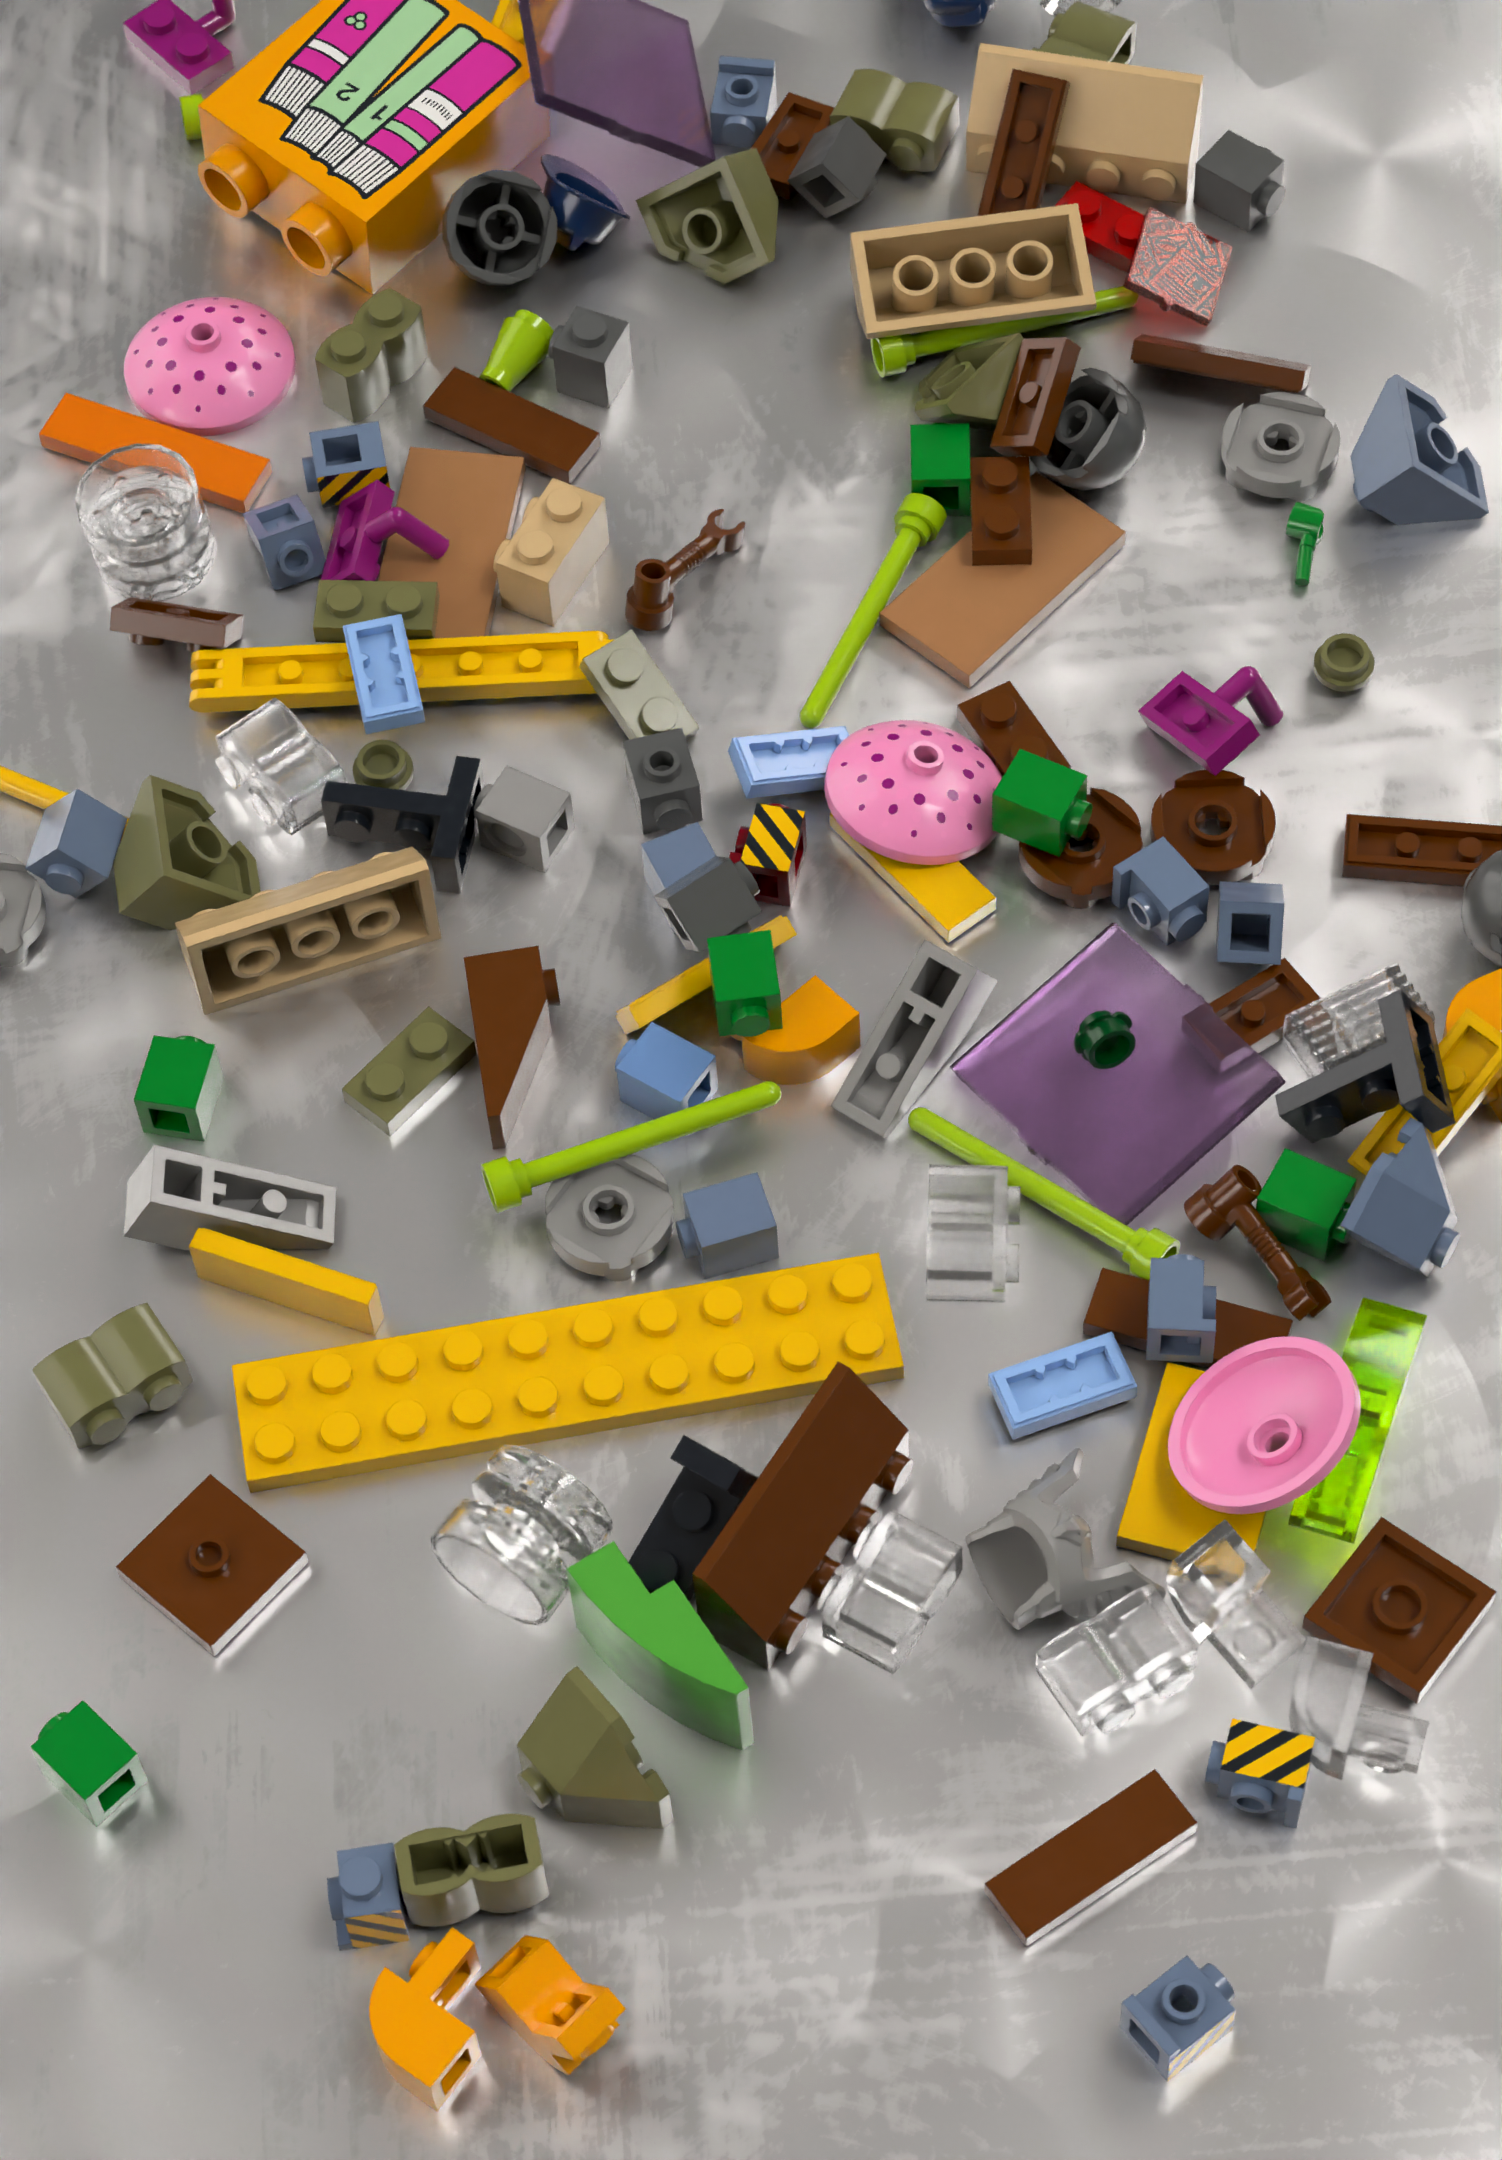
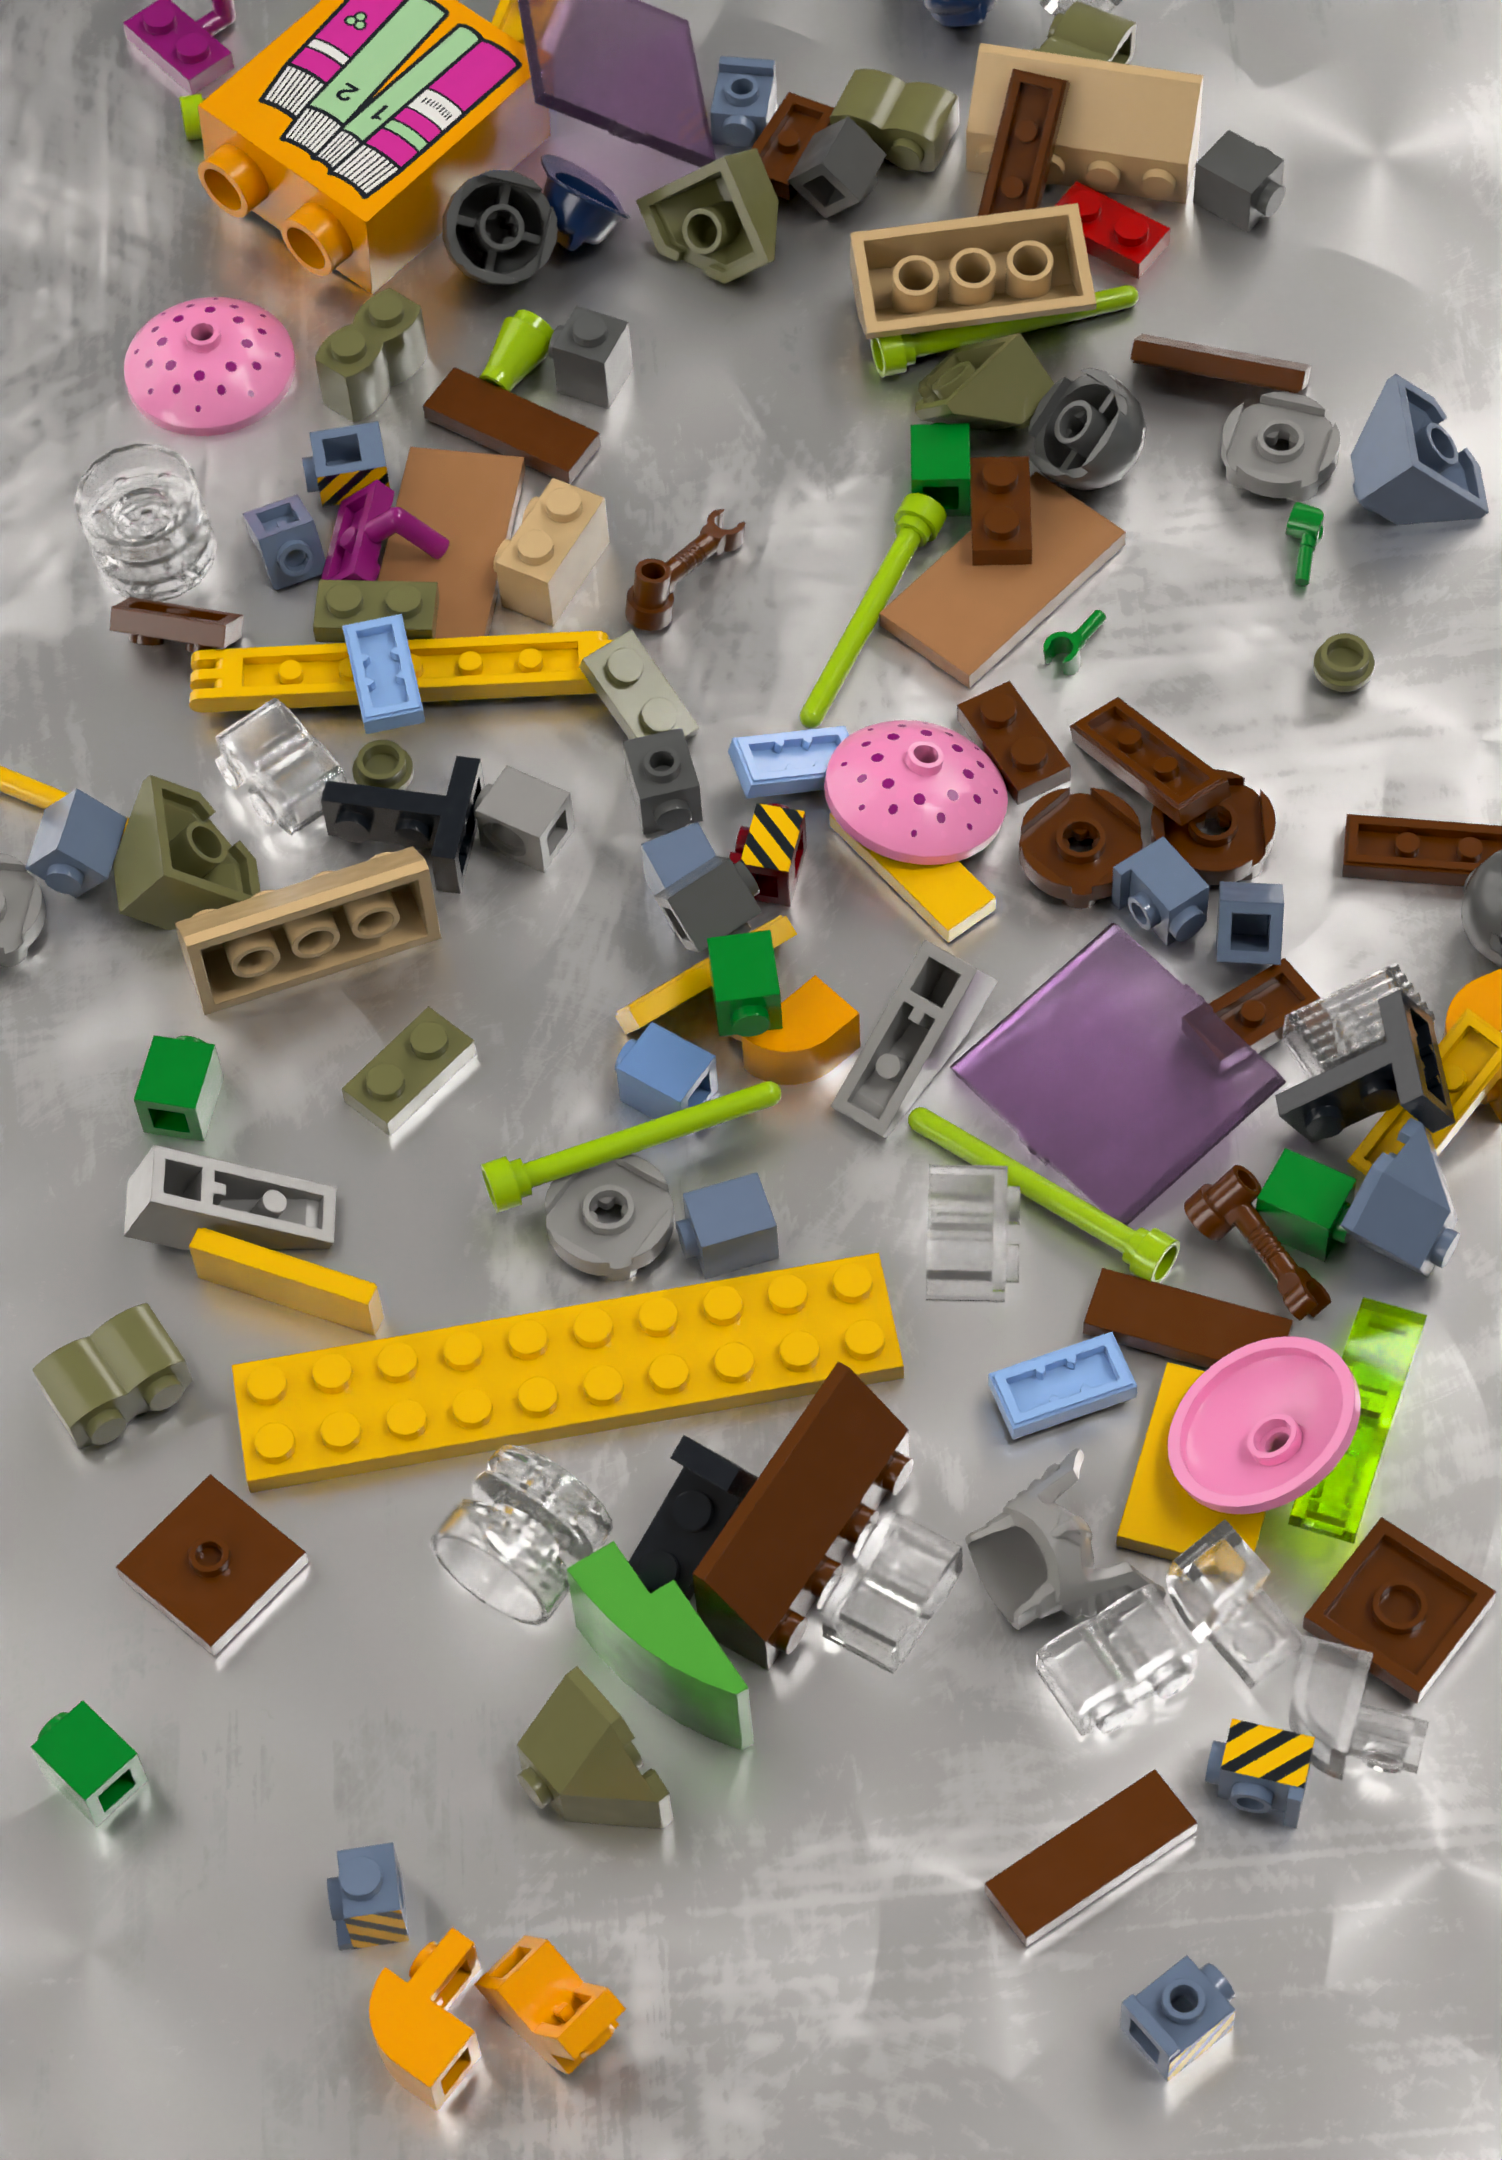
orange tile [39,393,272,513] -> none
olive brick [394,1814,549,1927] -> none
reddish brown slope [464,946,560,1150] -> none
reddish brown plate [990,337,1081,456] -> none
green brick [992,749,1093,857] -> none
dark green plate [1073,1010,1136,1069] -> none
clear red piece [1123,207,1233,327] -> none
magenta plate [1138,666,1283,776] -> none
sand blue brick [1146,1254,1216,1363] -> none
none -> green hand [1043,610,1107,676]
none -> reddish brown tile [1070,697,1231,826]

